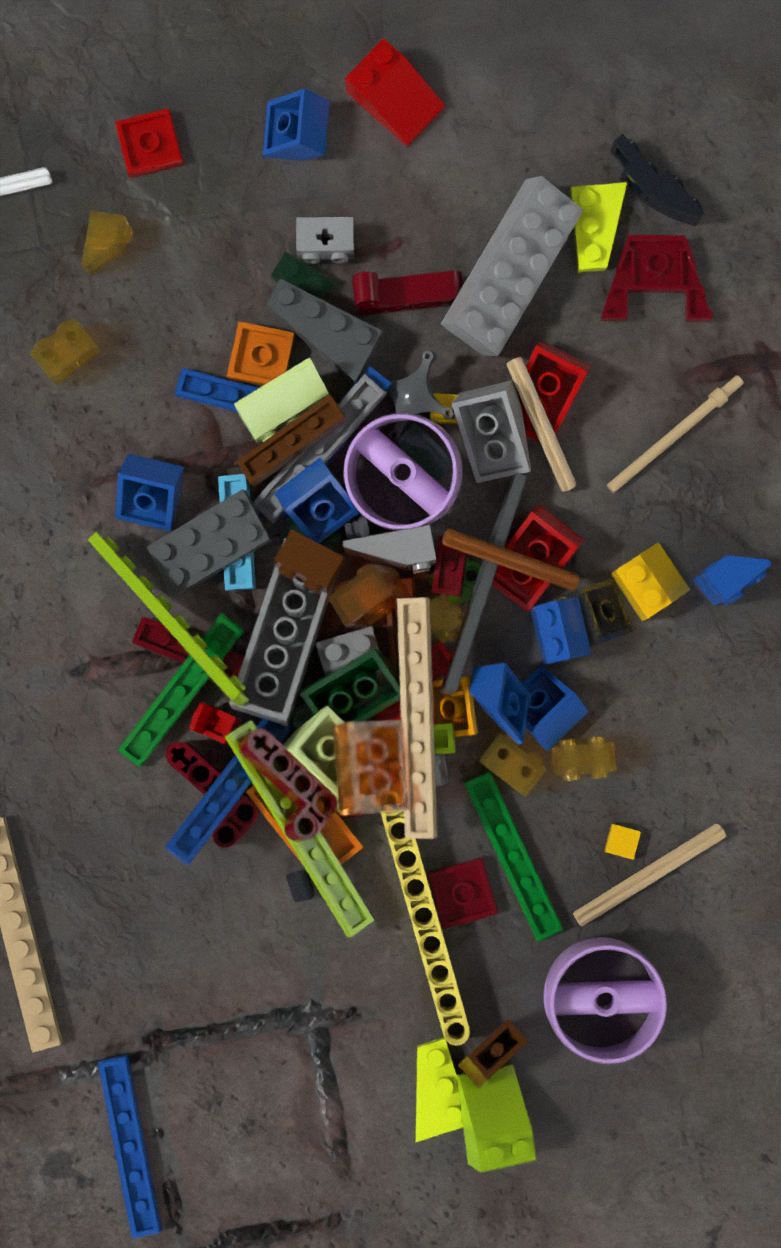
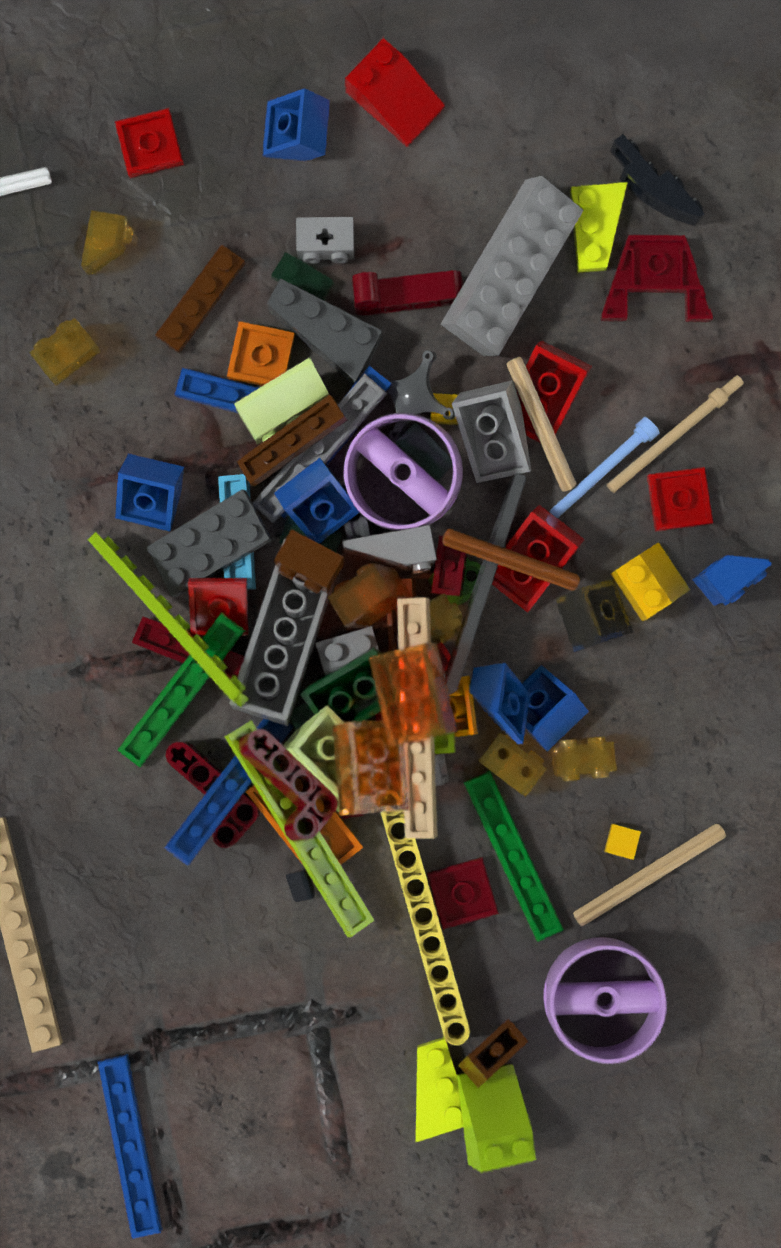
red bracket [189,703,242,746] -> none
blue slope [530,597,591,666] -> none
none -> reddish brown plate [155,245,245,354]
none -> red tile [188,578,249,635]
none -> clear orange brick [369,643,457,747]
none -> light blue piece [550,417,660,518]
none -> red tile [647,467,713,532]

